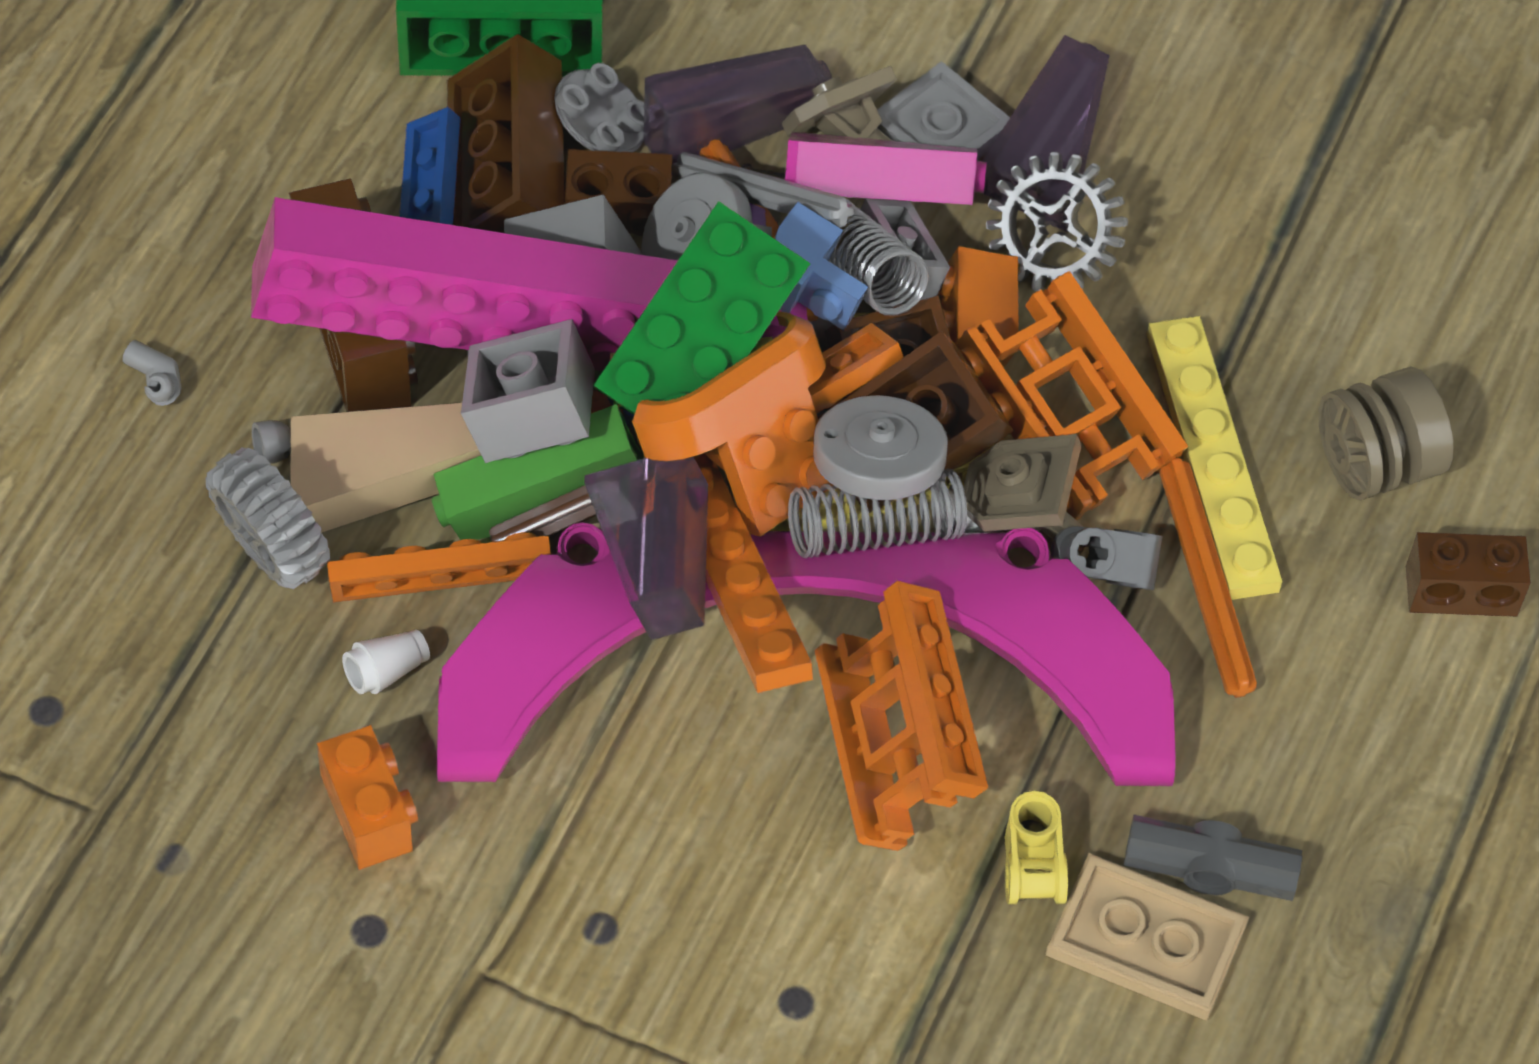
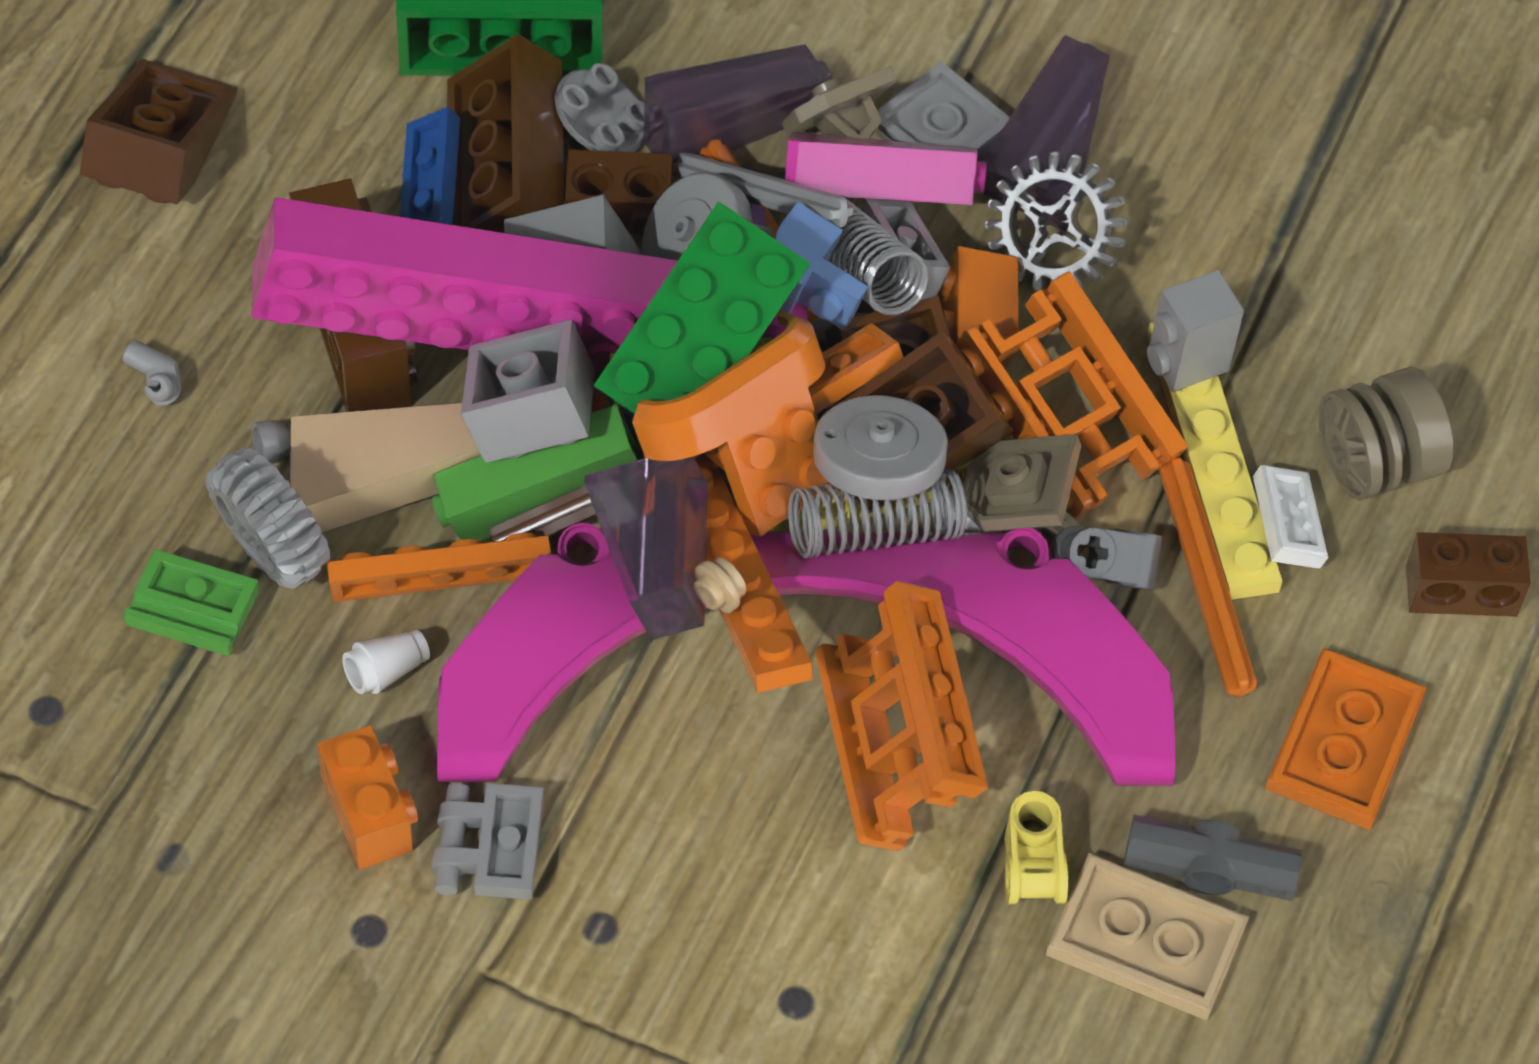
none -> reddish brown slope [79,59,238,205]
none -> bright green plate [124,549,259,657]
none -> light grey plate [431,783,544,900]
none -> tan plate [694,557,747,613]
none -> light grey brick [1147,270,1244,392]
none -> white plate [1253,465,1328,569]
none -> orange tile [1265,647,1427,831]

